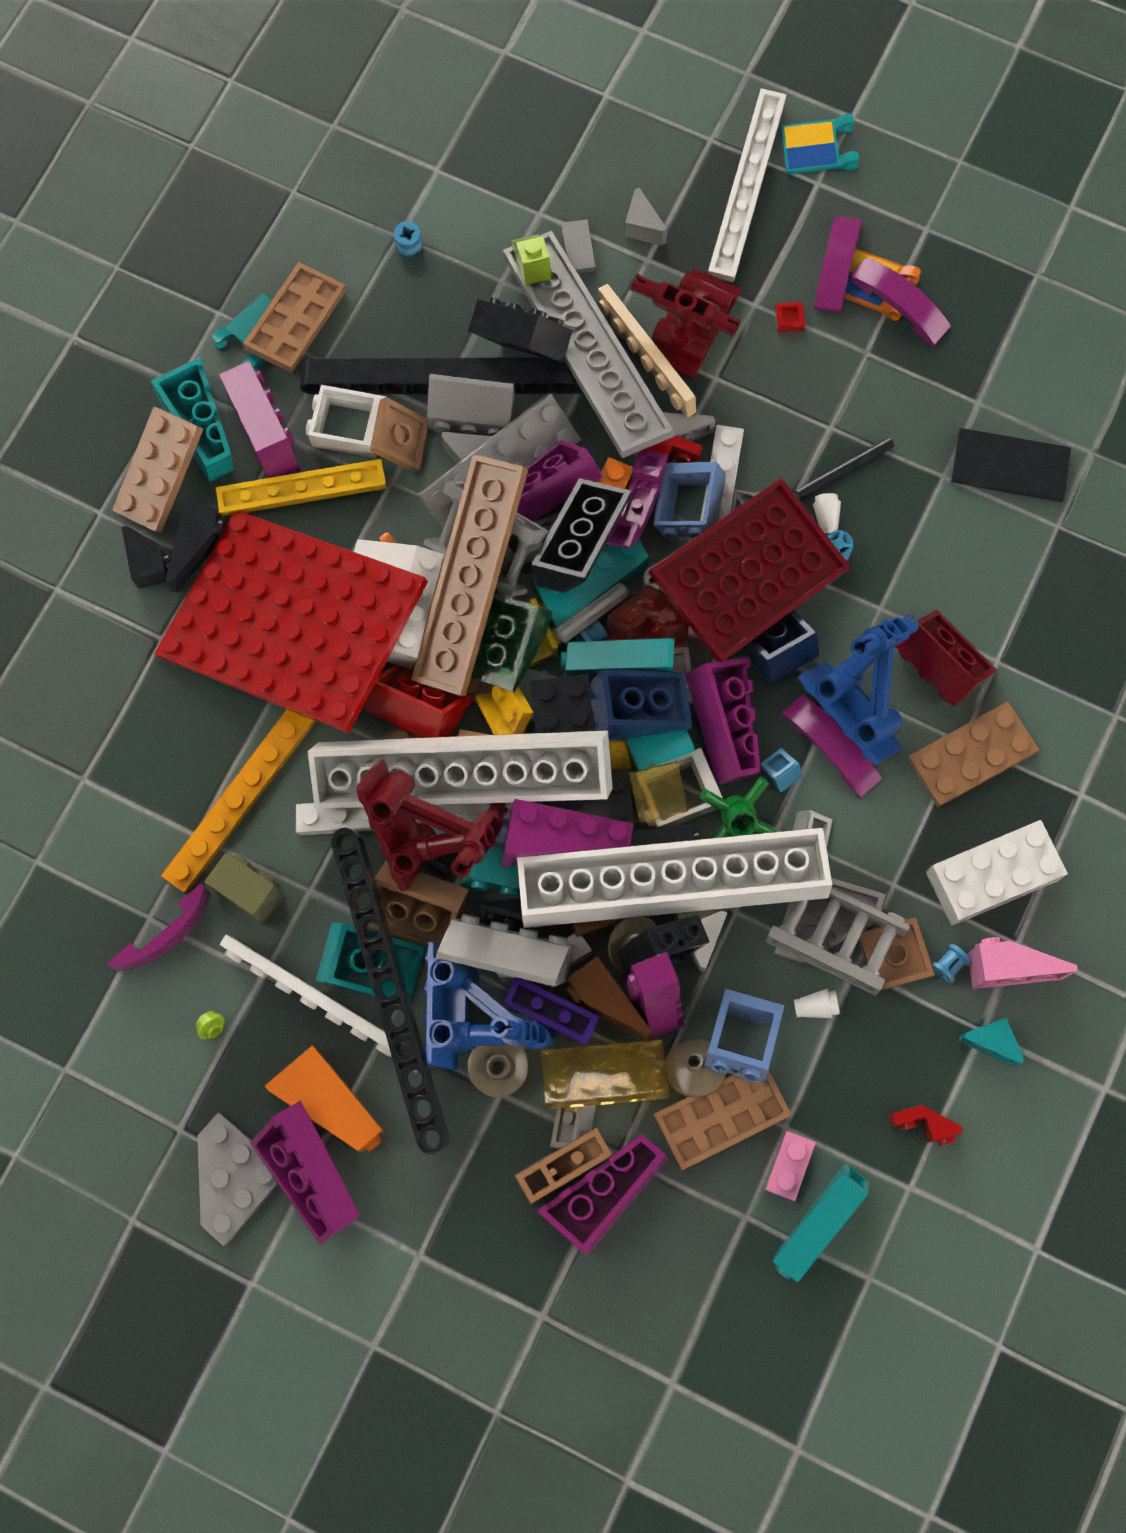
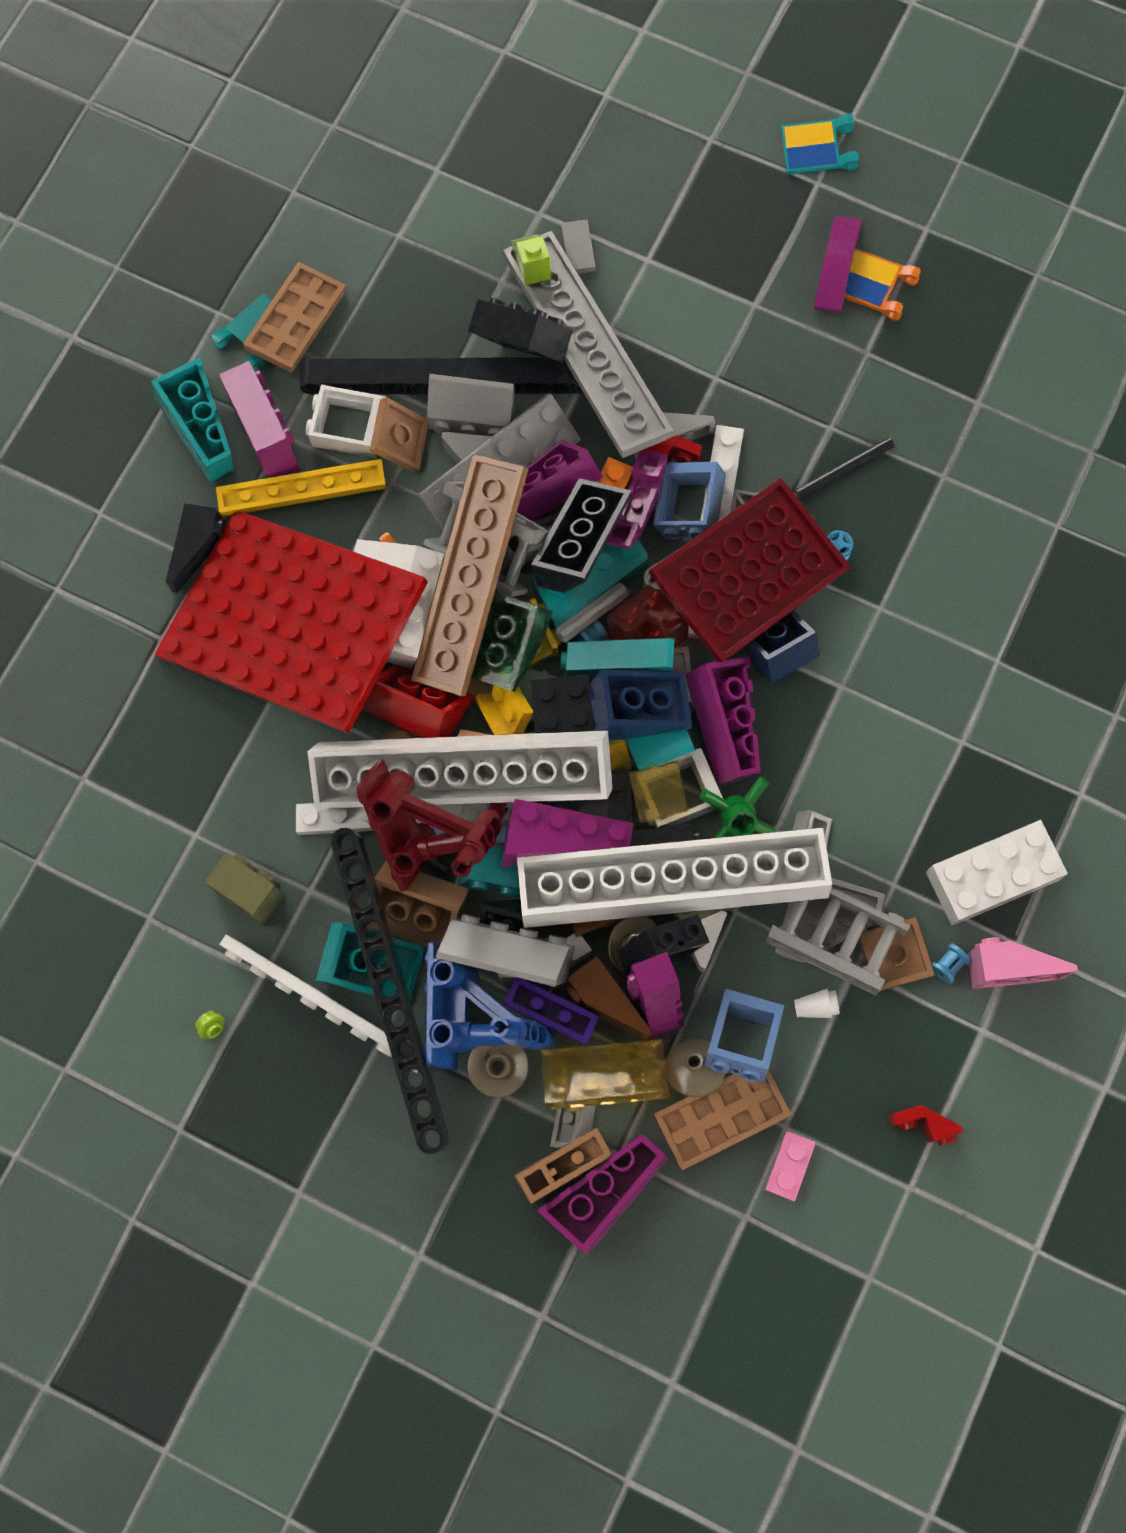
magenta slope [107,884,211,972] -> none
medium nougat plate [112,407,203,533] -> none
black slope [121,526,171,588] -> none
light orange plate [161,709,316,895] -> none
light grey plate [197,1112,278,1246] -> none
magenta wedge [250,1100,360,1245] -> none
orange slope [265,1045,385,1152] -> none
dark azure wheel [394,221,422,257] -> none
tan plate [598,284,697,418] -> none
light grey slope [625,188,667,246] -> none
dark red plate [630,268,741,379] -> none
white plate [708,88,786,283] -> none
dark azure slope [760,748,803,792] -> none
teal slope [773,1162,870,1282] -> none
red tile [775,302,805,333] -> none
magenta slope [781,695,882,798] -> none
blue plate [798,615,919,765] -> none
white cone [813,493,841,536] -> none
magenta slope [849,258,951,347] -> none
dark red slope [894,609,997,707] -> none
medium nougat plate [907,701,1039,808] -> none
black tile [951,428,1071,502] -> none
teal slope [958,1017,1024,1067] -> none

